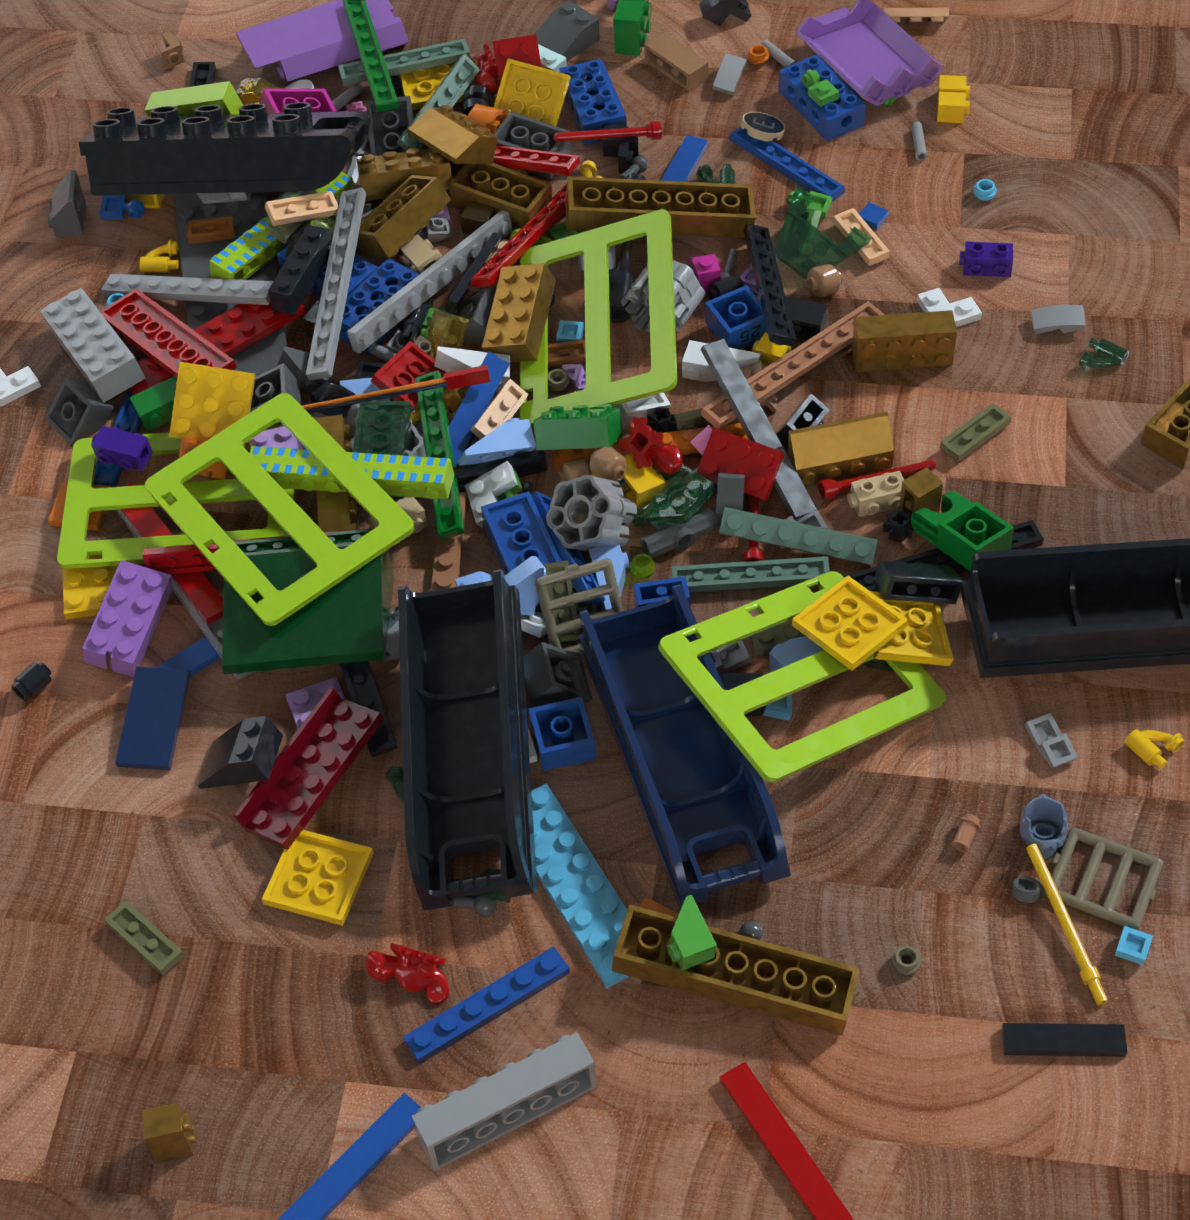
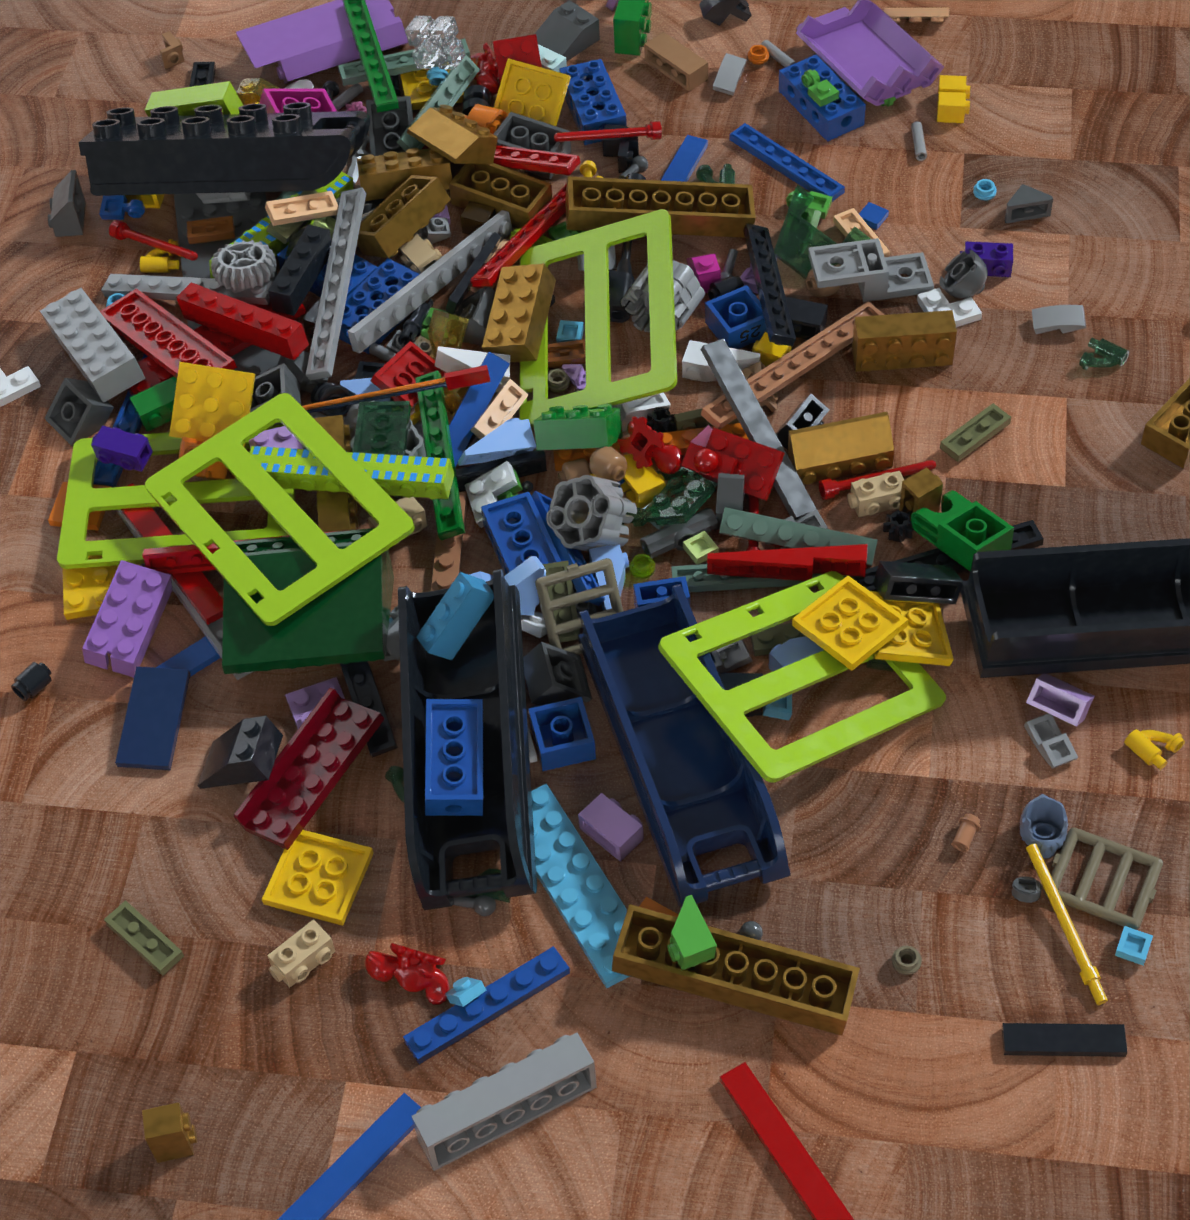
tile [741,112,785,141] -> none
none -> red piece [109,220,198,261]
none -> red brick [176,282,309,360]
none -> light grey gear [211,240,277,291]
none -> tan brick [267,919,335,988]
none -> black bar [322,80,340,101]
none -> clear brick [405,16,466,70]
none -> dark azure brick [416,572,494,660]
none -> blue brick [425,699,483,816]
none -> medium azure plate [427,67,448,86]
none -> medium azure plate [445,977,487,1007]
none -> lavender piece [578,793,643,862]
none -> red tile [681,442,738,480]
none -> yellowish green plate [683,531,719,565]
none -> red slope [707,544,868,581]
none -> light grey bracket [808,238,934,302]
none -> dark grey cylinder [940,250,988,299]
none -> dark grey slope [1004,184,1053,224]
none -> lavender piece [1026,674,1095,727]

